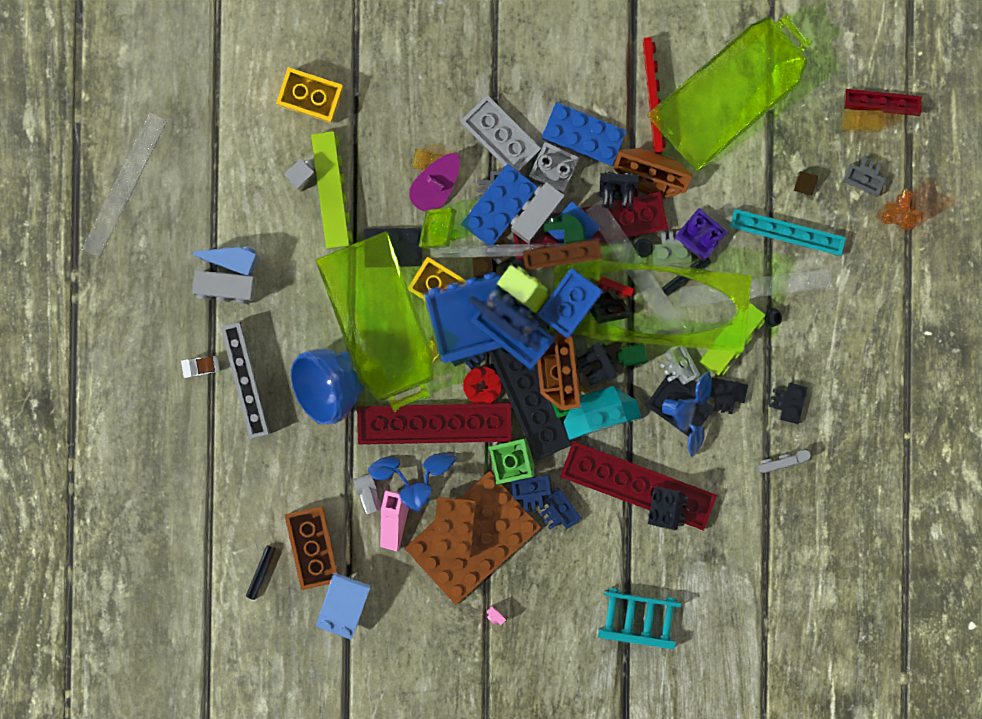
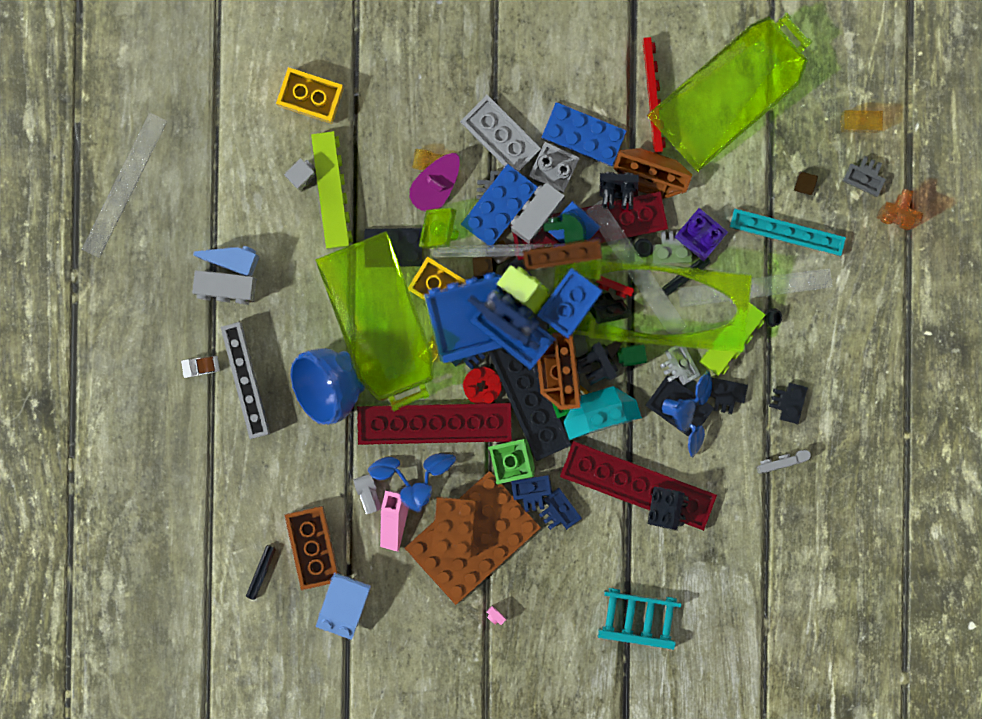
dark red plate [844,89,922,116] -> none

